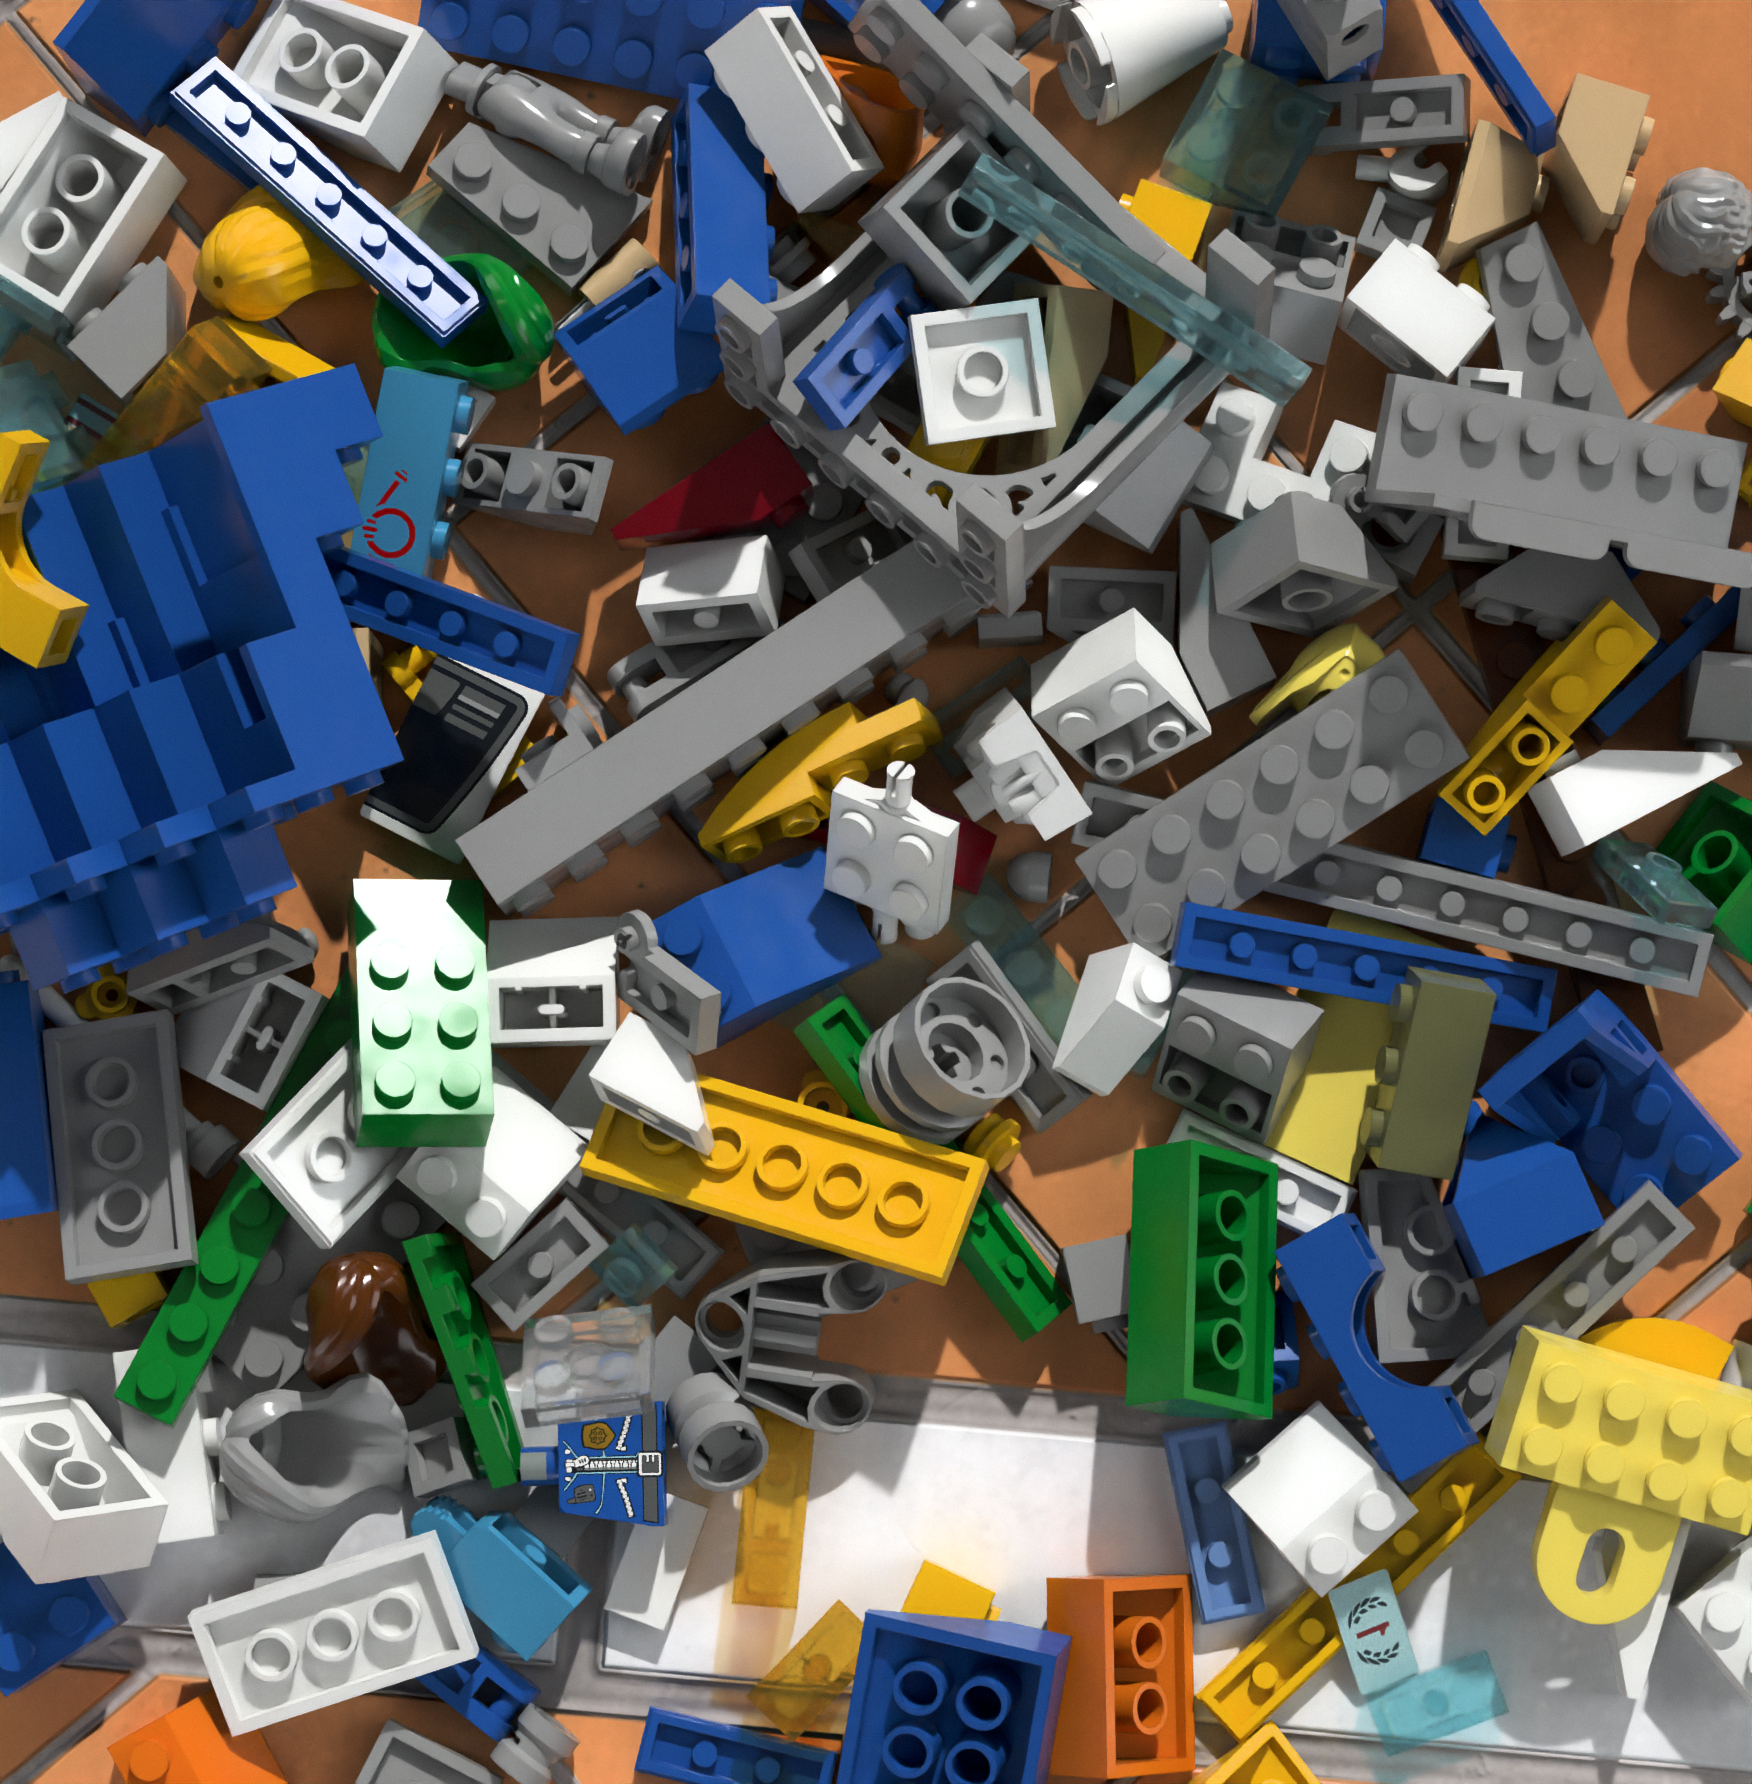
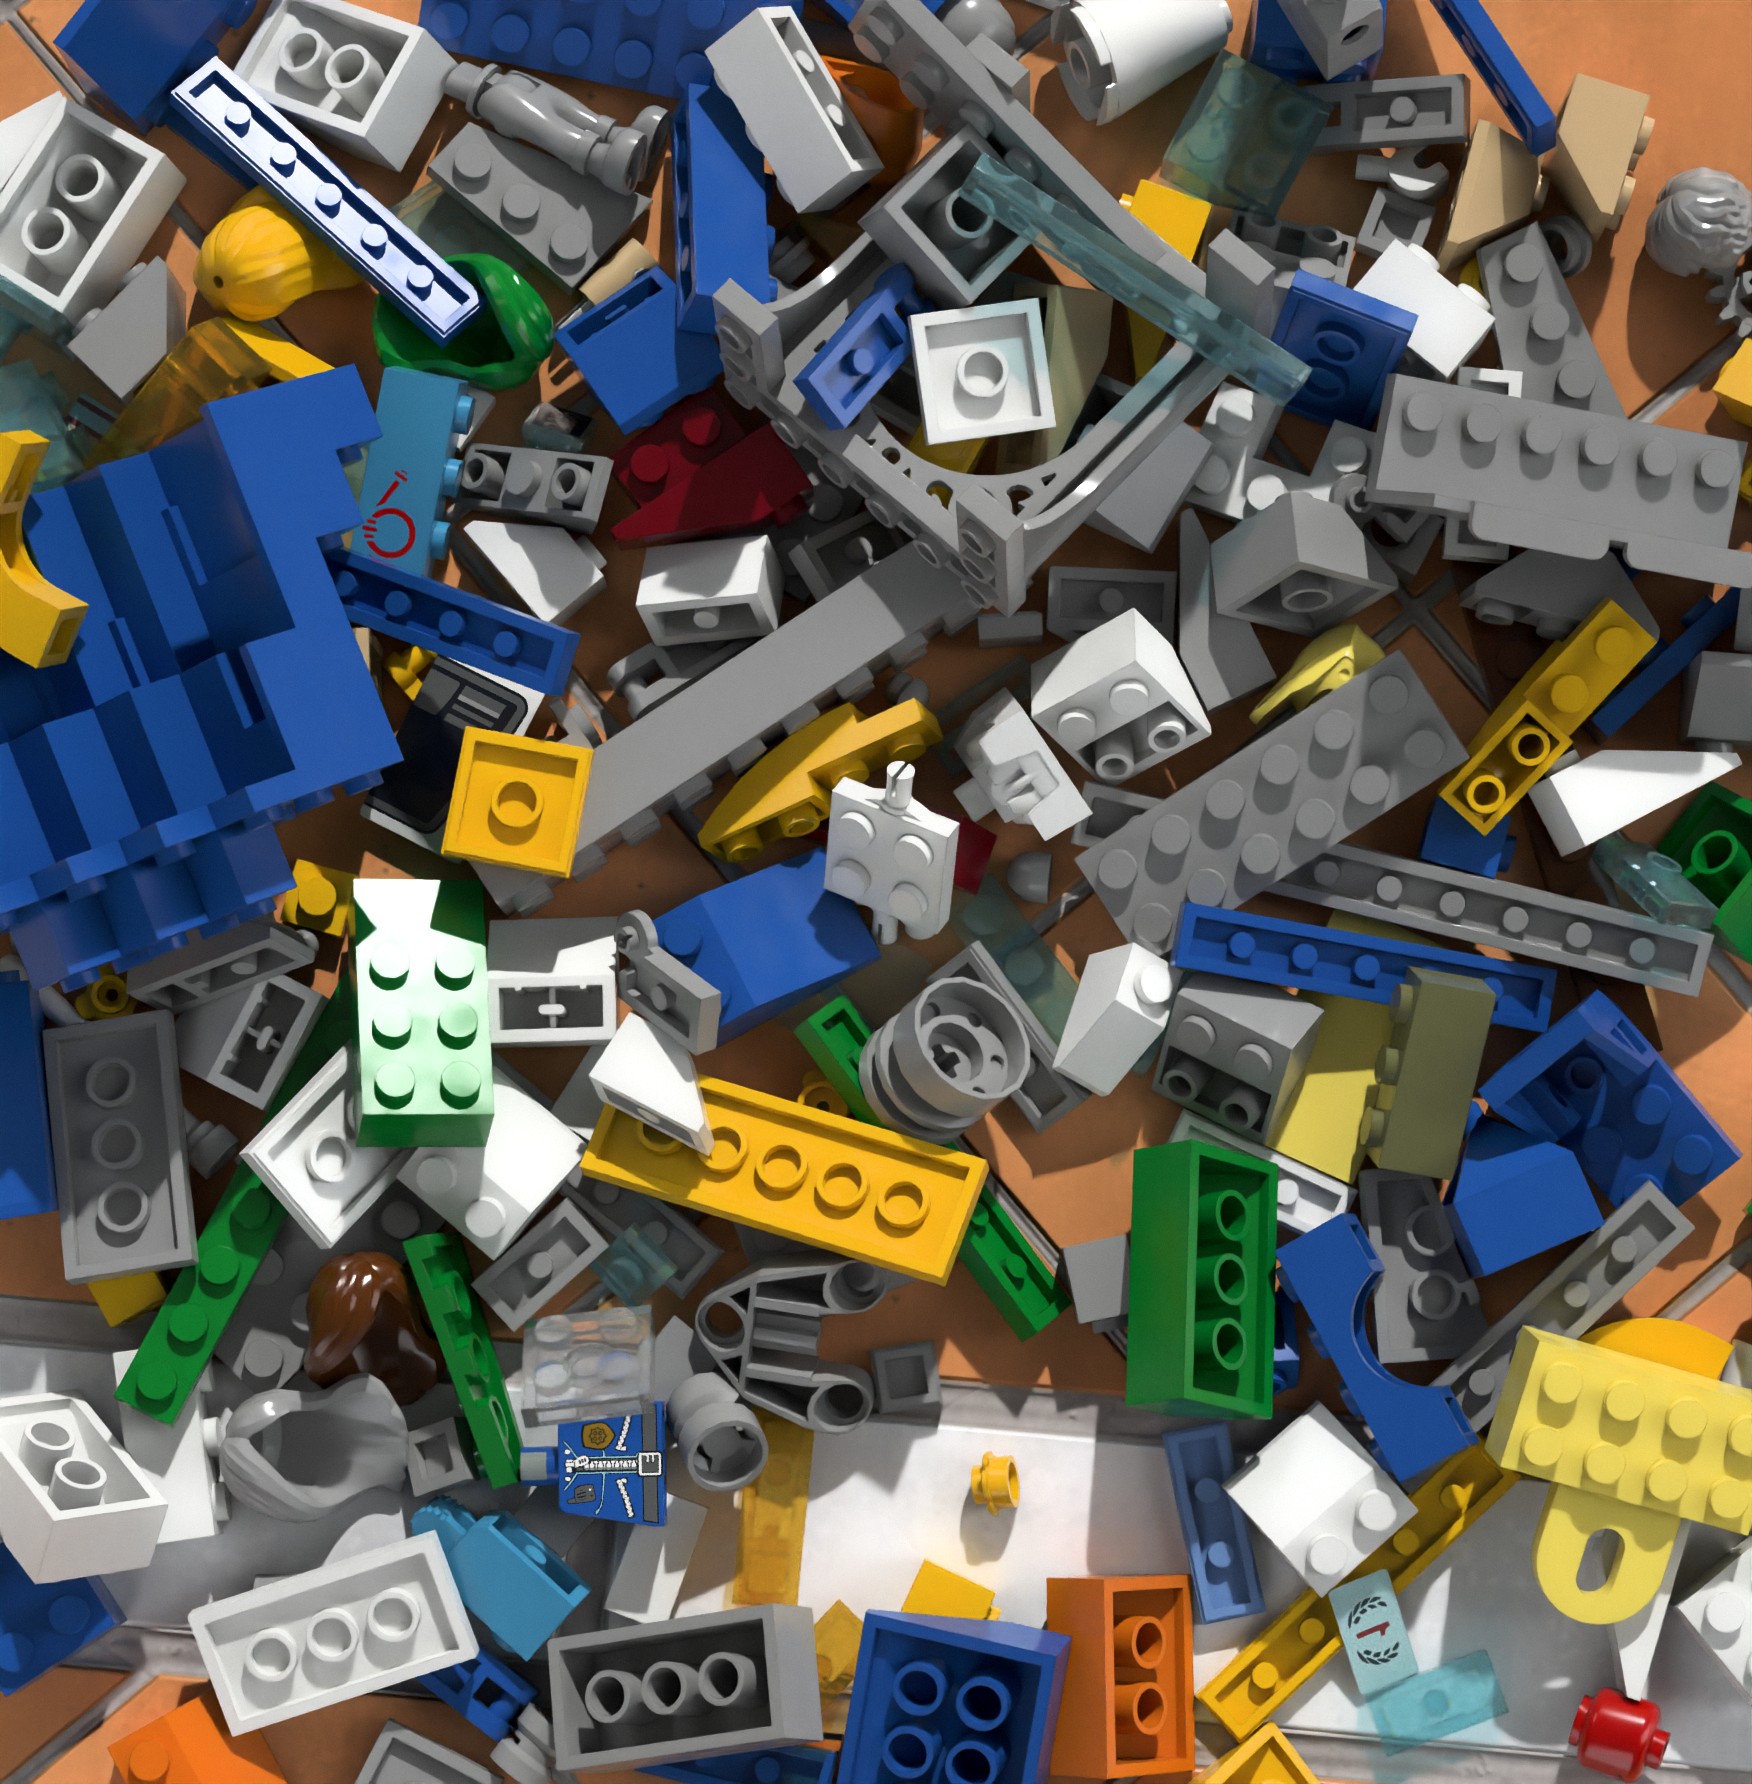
yellow plate [963,1113,1022,1172] -> none
none -> yellow plate [279,859,361,939]
none -> yellow tile [441,726,595,879]
none -> white slope [464,521,608,626]
none -> clear light blue slope [521,402,598,455]
none -> light grey brick [547,1603,824,1774]
none -> dark red brick [607,386,747,510]
none -> light grey tile [870,1340,943,1414]
none -> yellow plate [971,1451,1020,1516]
none -> blue tile [1251,268,1419,431]
none -> light grey plate [1540,214,1592,279]
none -> red head [1568,1687,1671,1783]

